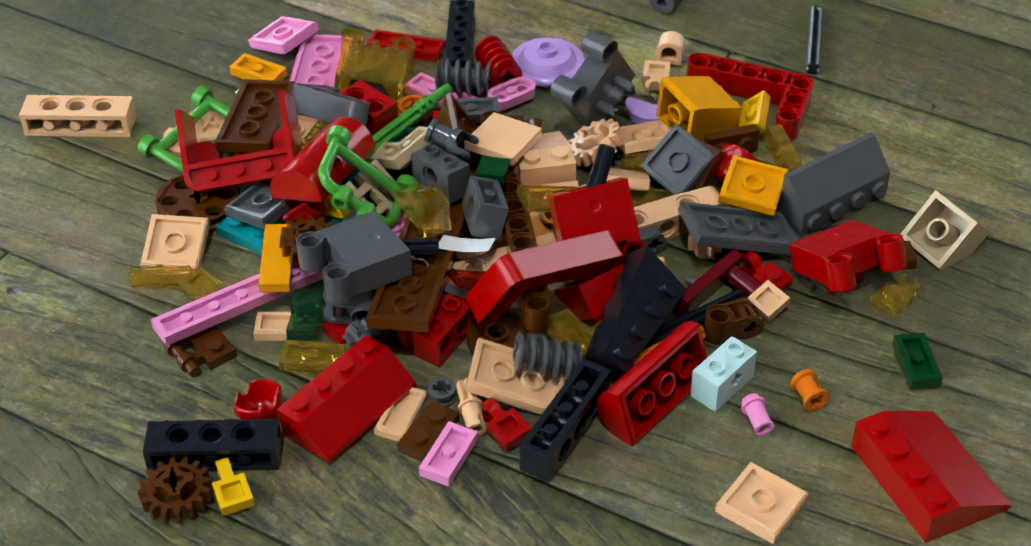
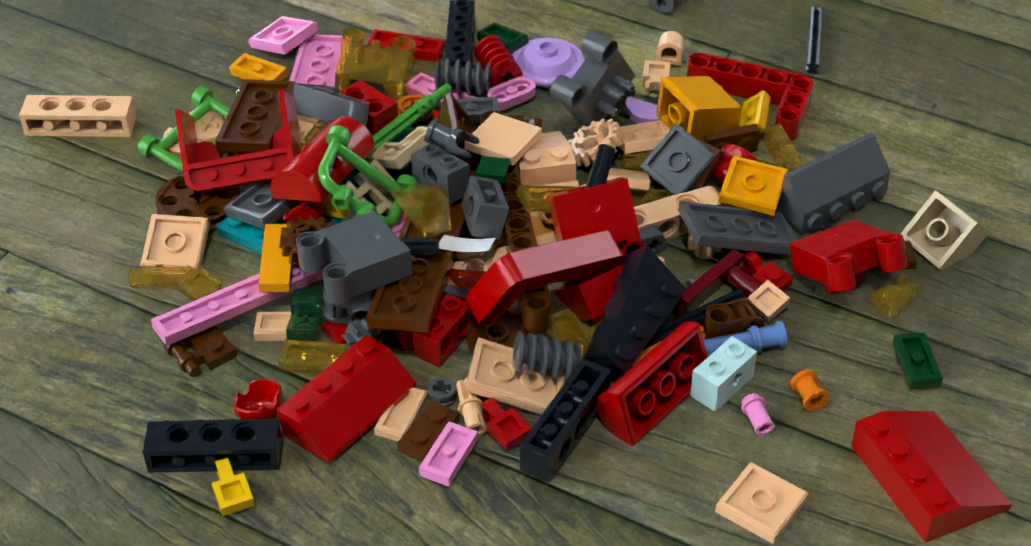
reddish brown gear [138,457,213,524] -> none
none -> dark green tile [476,22,529,53]
none -> medium blue pin [703,321,788,358]

